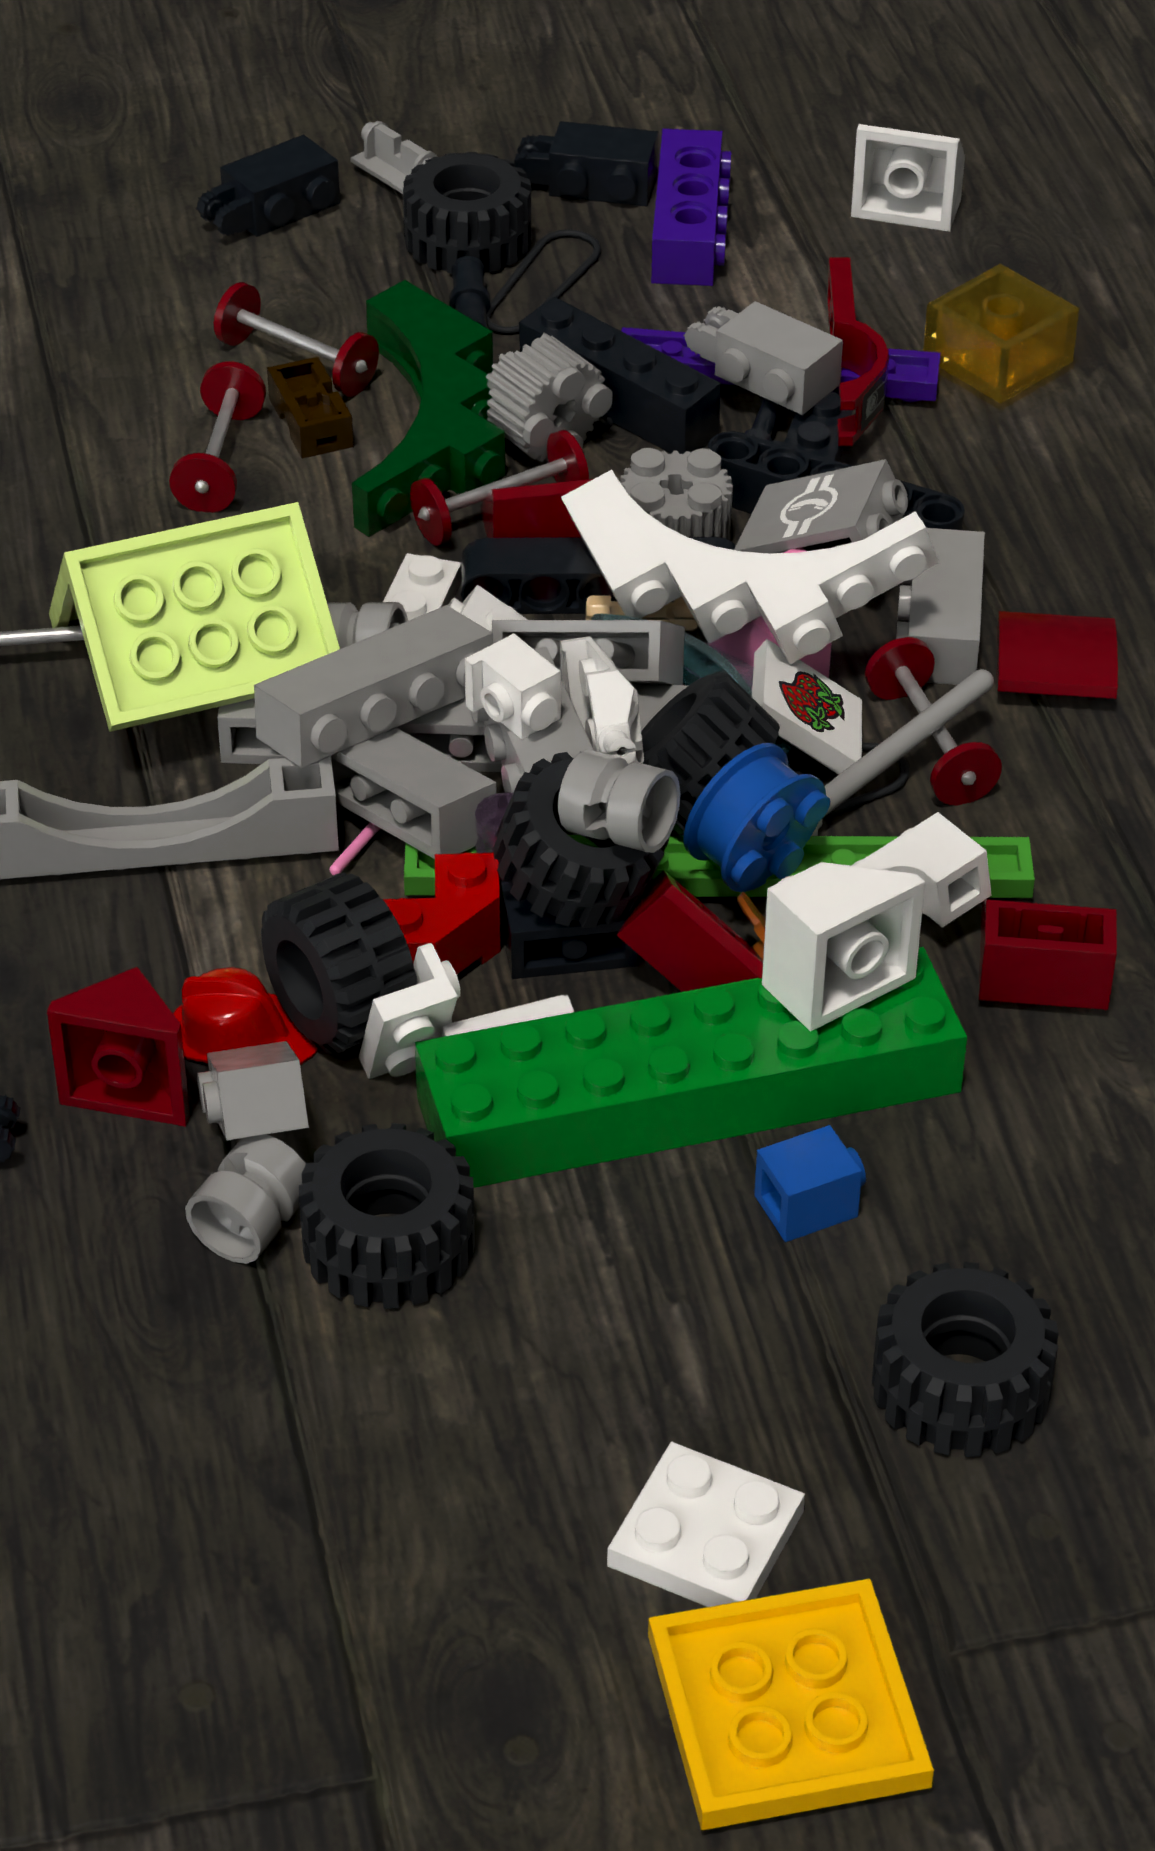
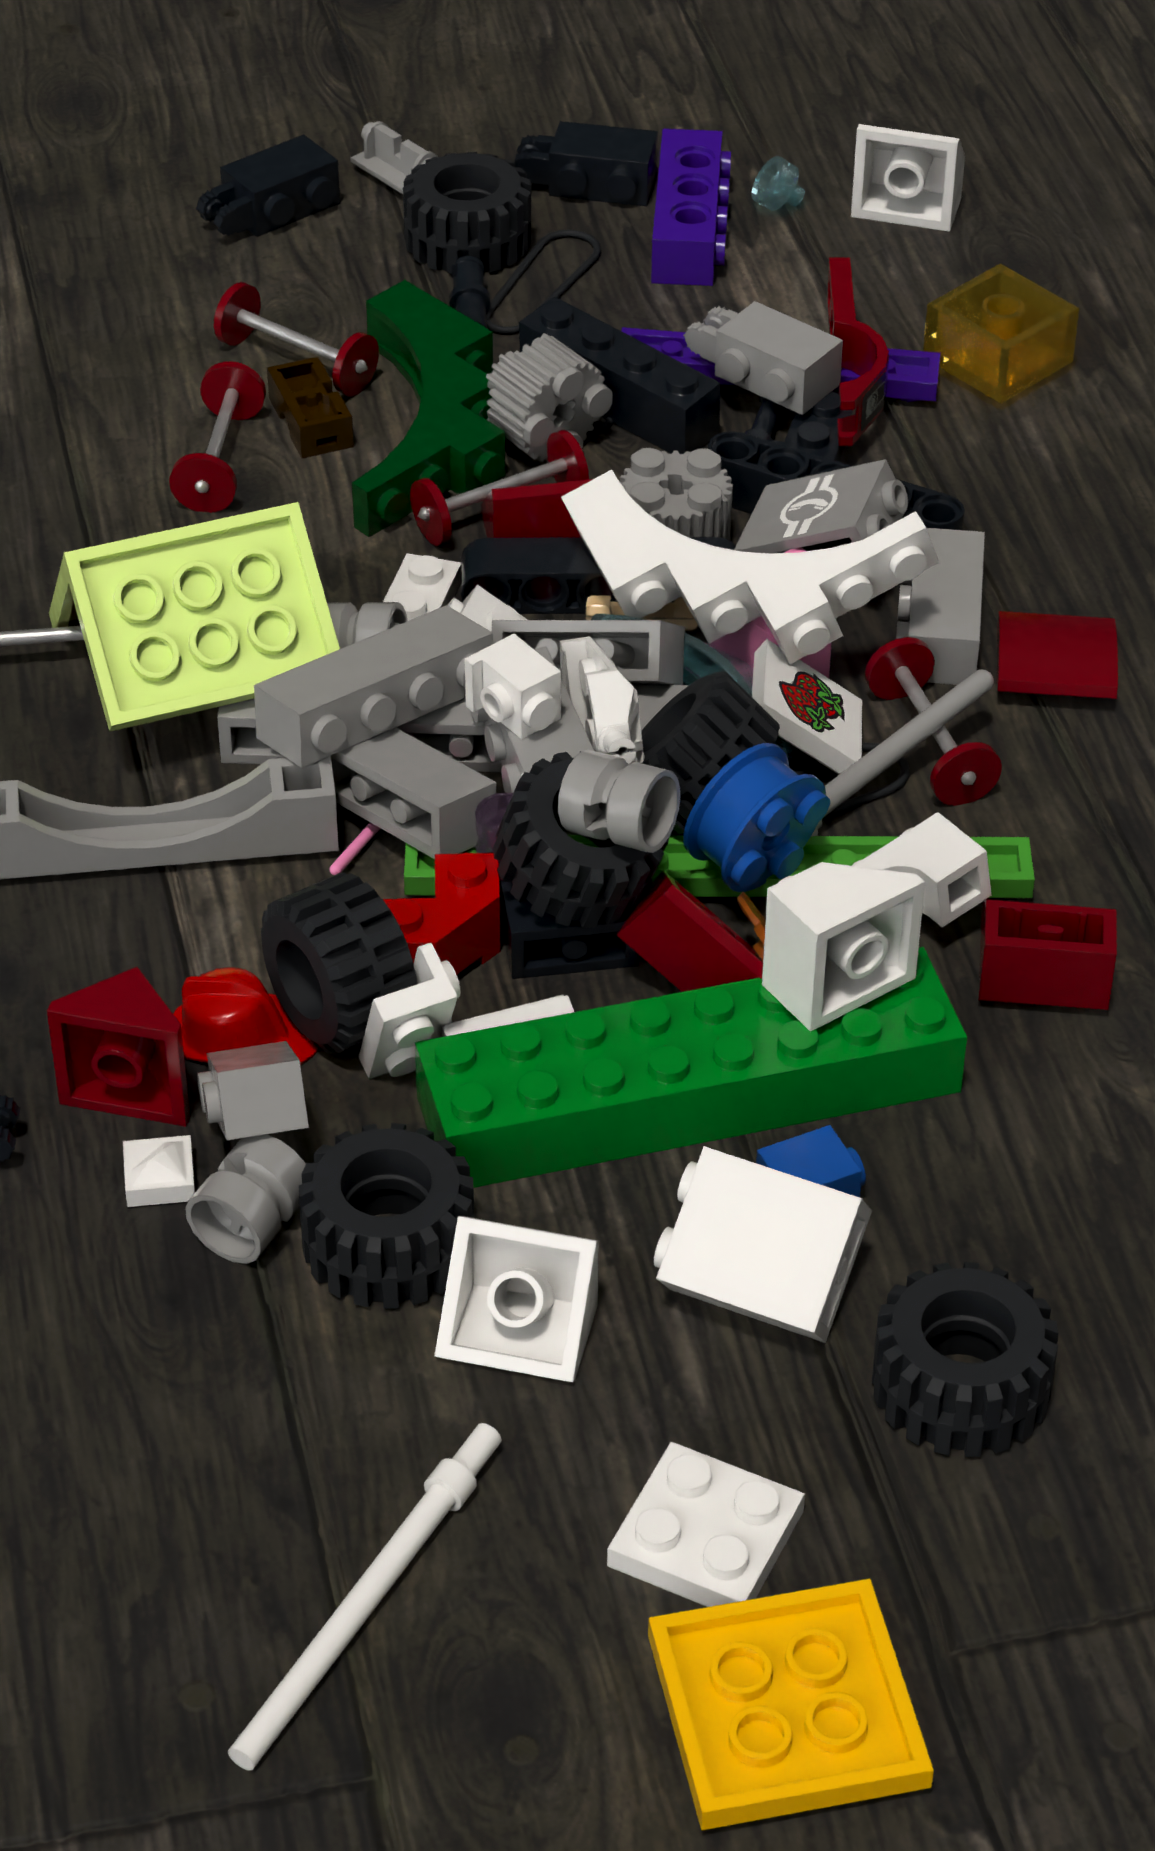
none -> white tile [123,1135,195,1207]
none -> white bar [228,1423,502,1770]
none -> white slope [434,1216,598,1382]
none -> white brick [654,1146,872,1343]
none -> clear light blue tile [752,156,805,211]

